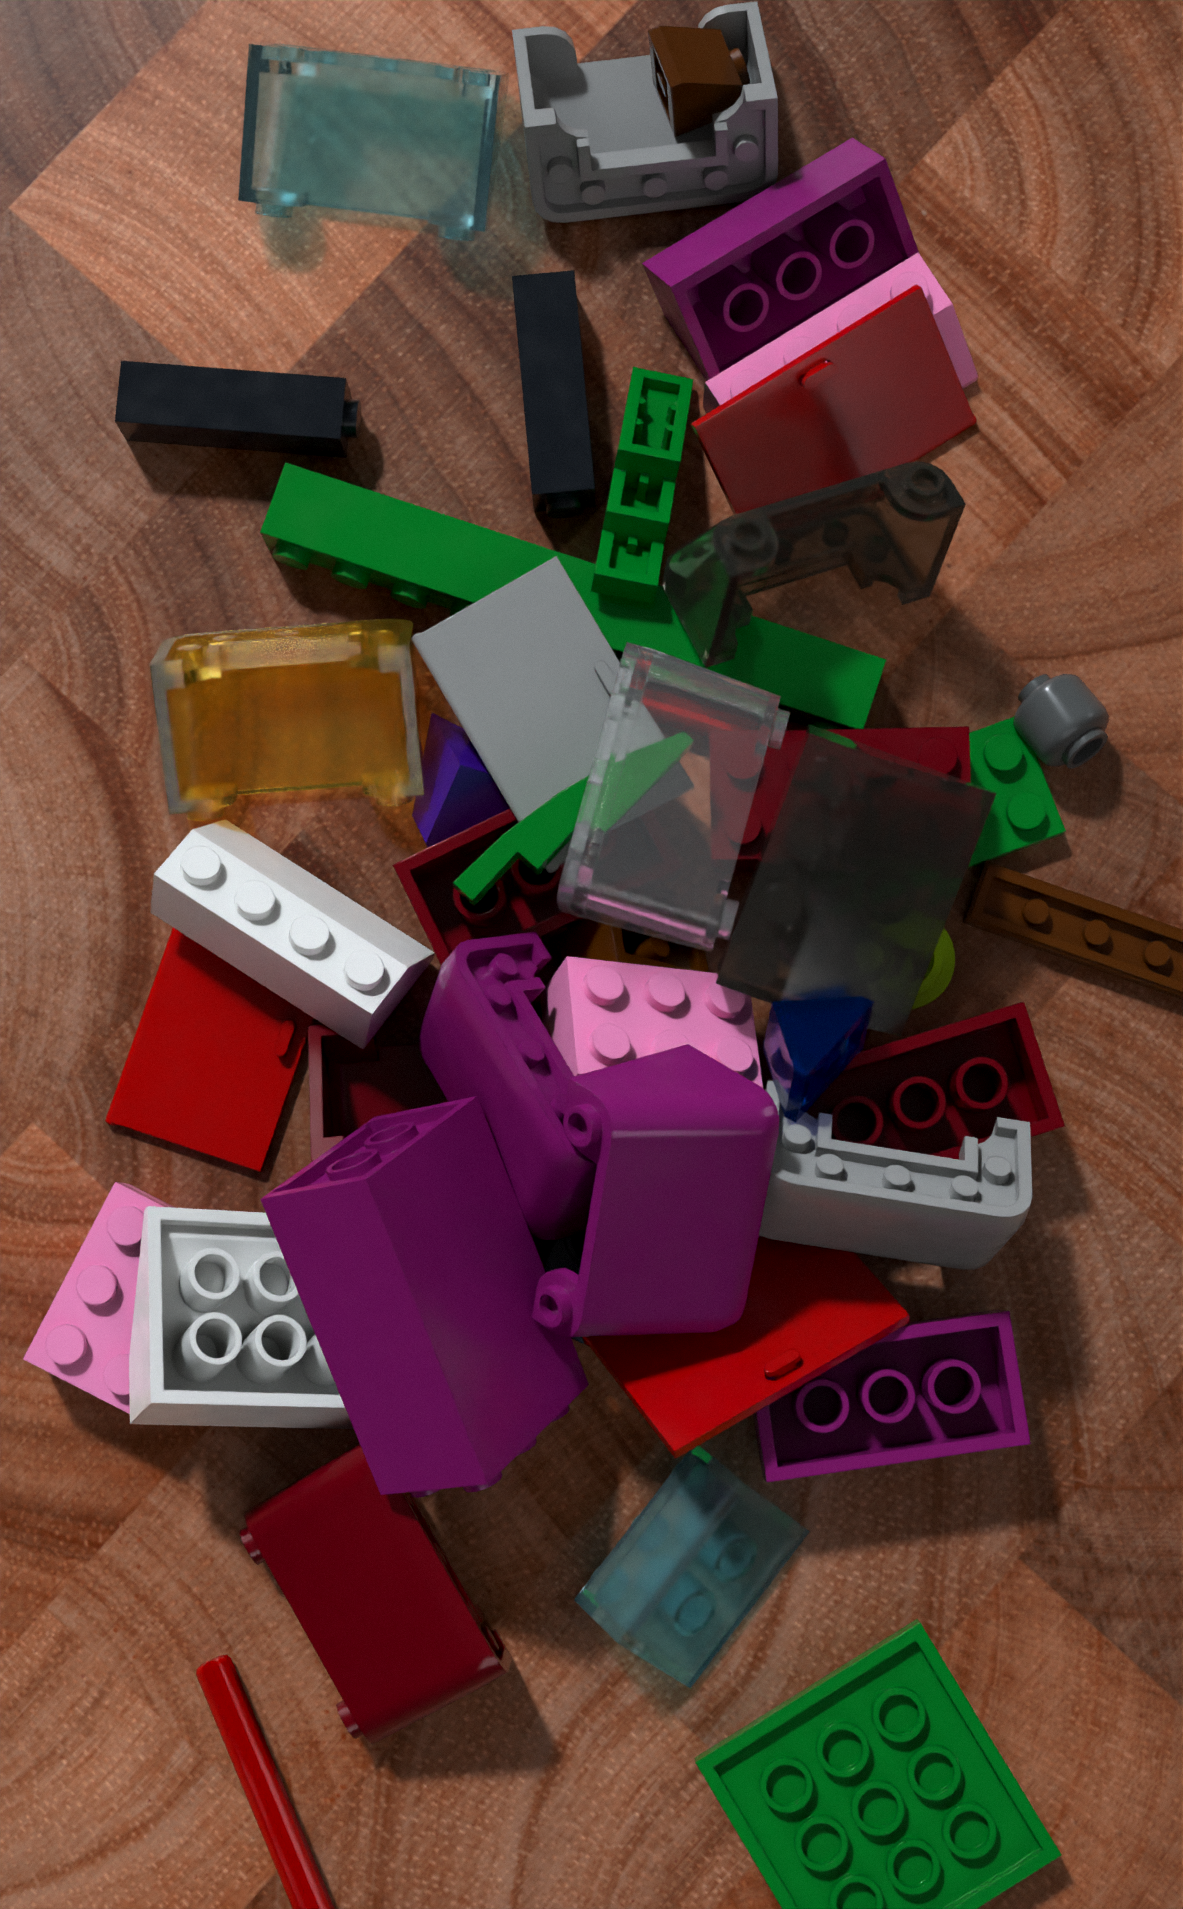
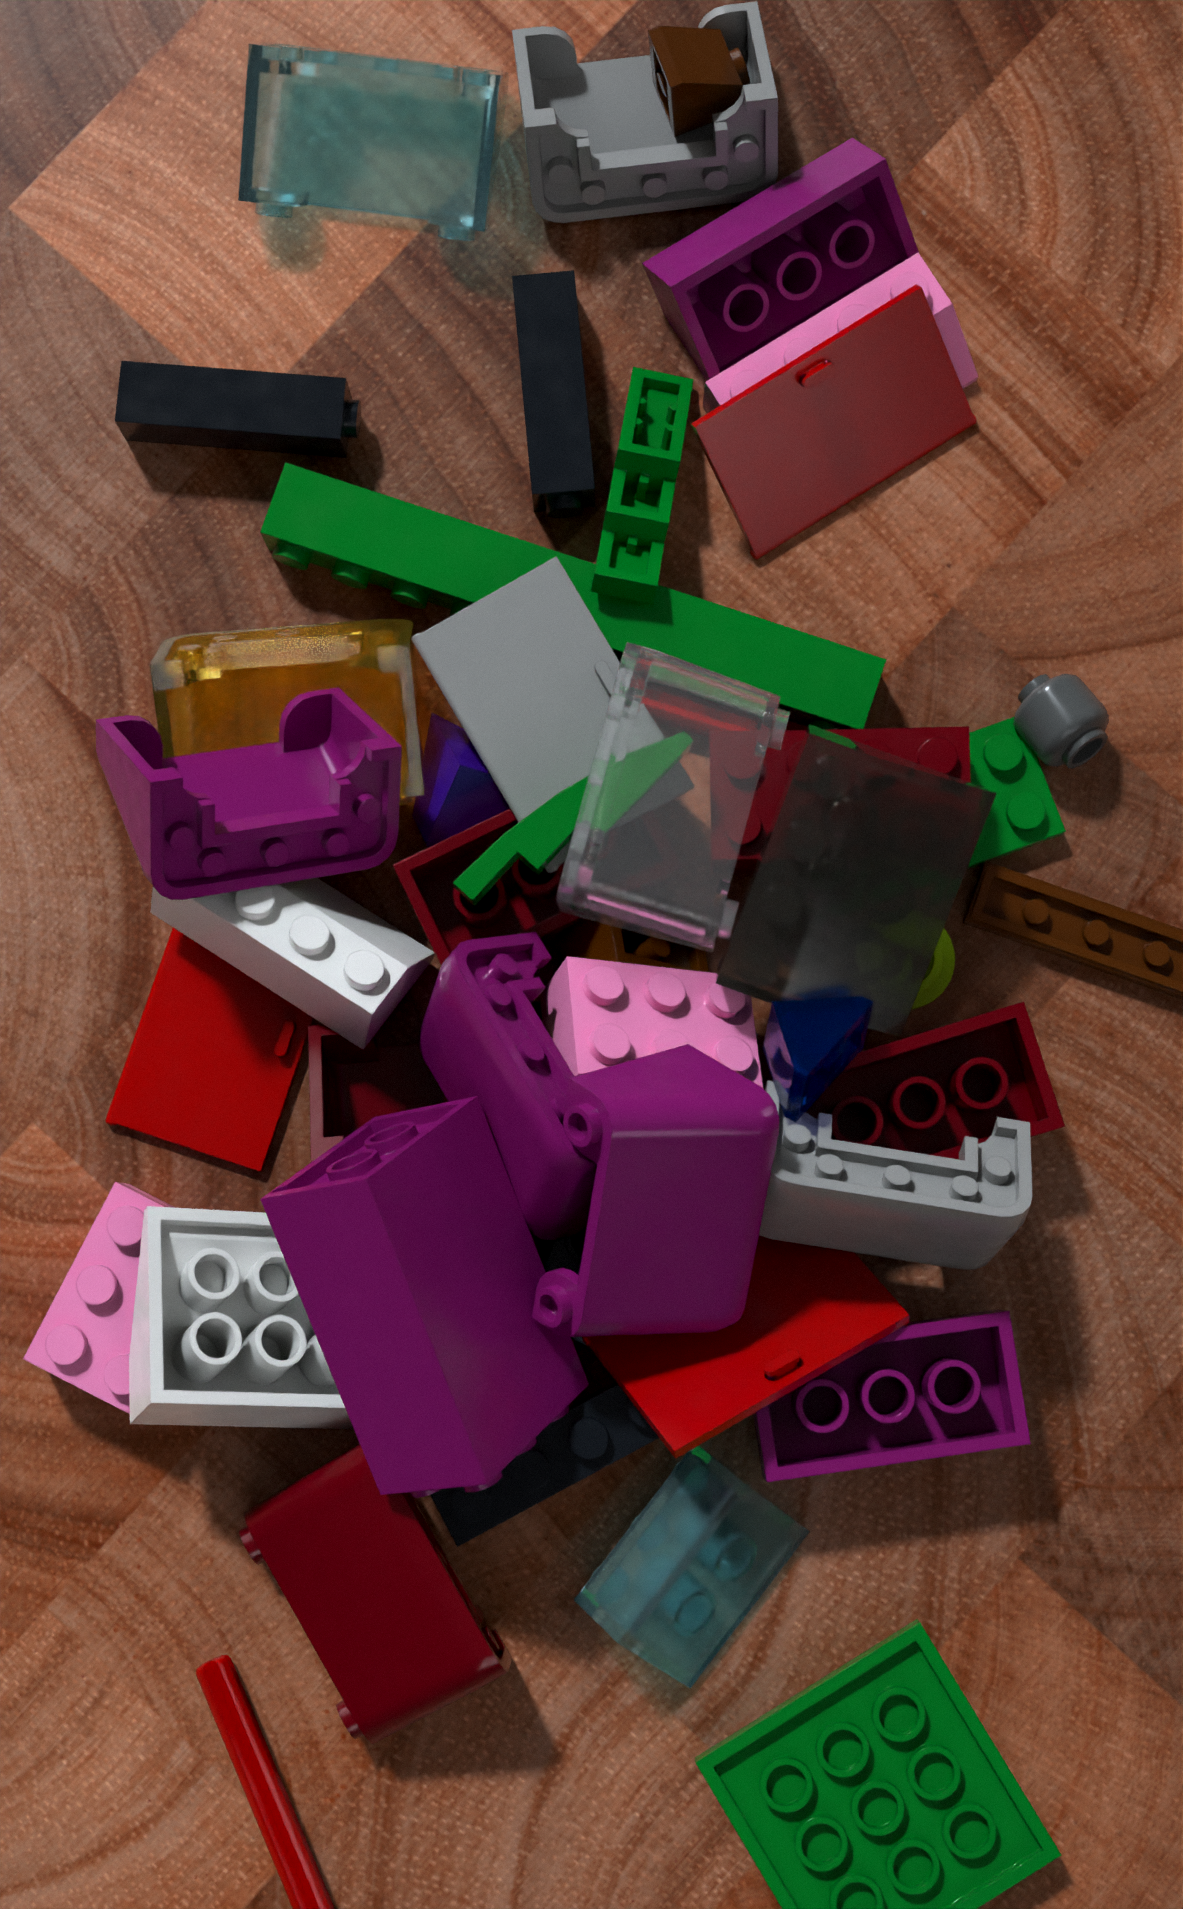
clear smoke windscreen [662,461,966,668] -> none
none -> magenta windscreen [95,687,402,900]
none -> black brick [431,1382,659,1547]

